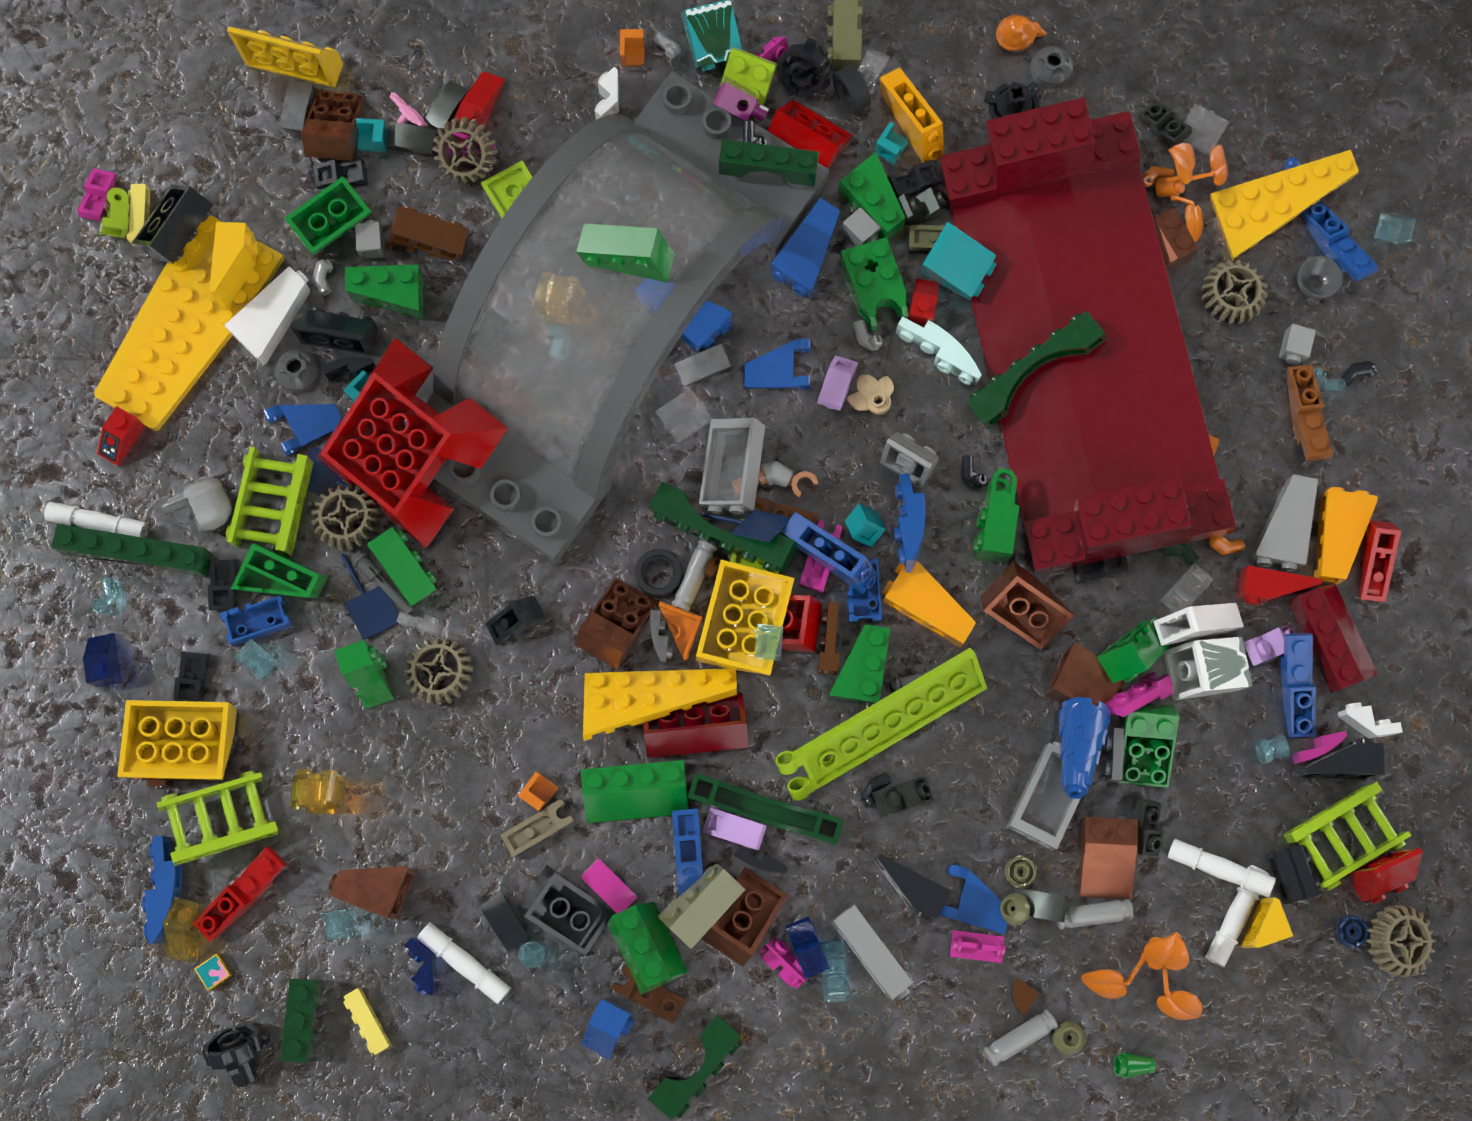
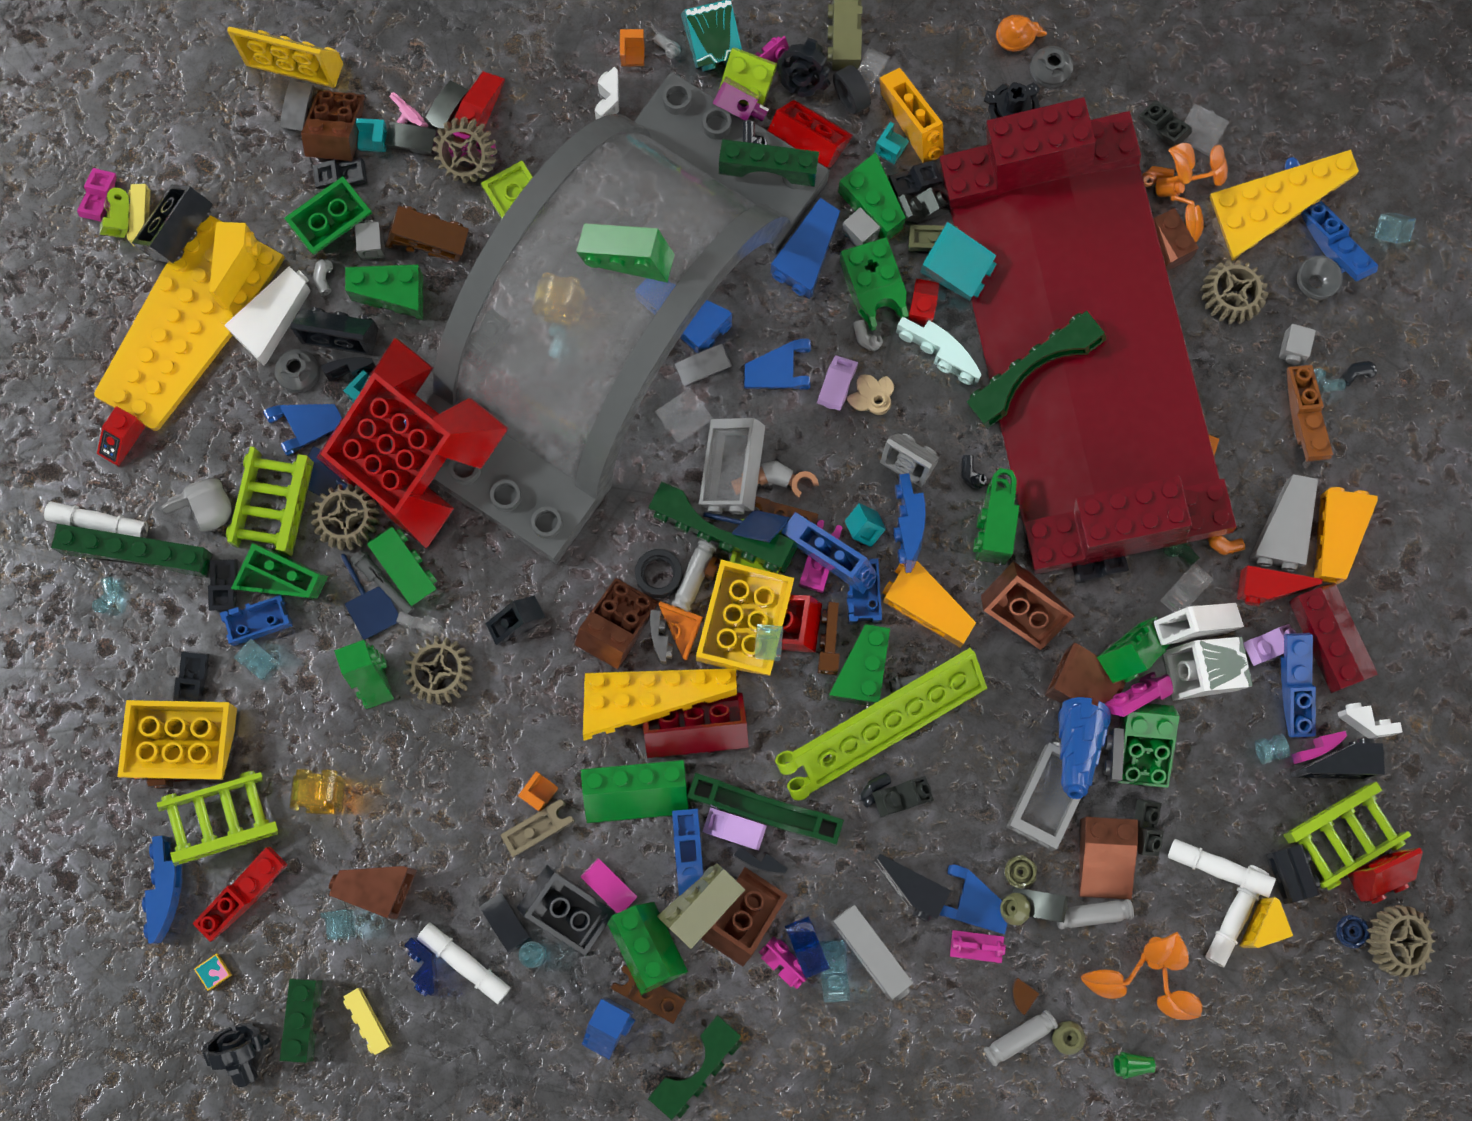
clear blue slope [83,633,122,687] -> none
clear yellow slope [163,898,201,963] -> none
red slope [1359,520,1401,602] -> none

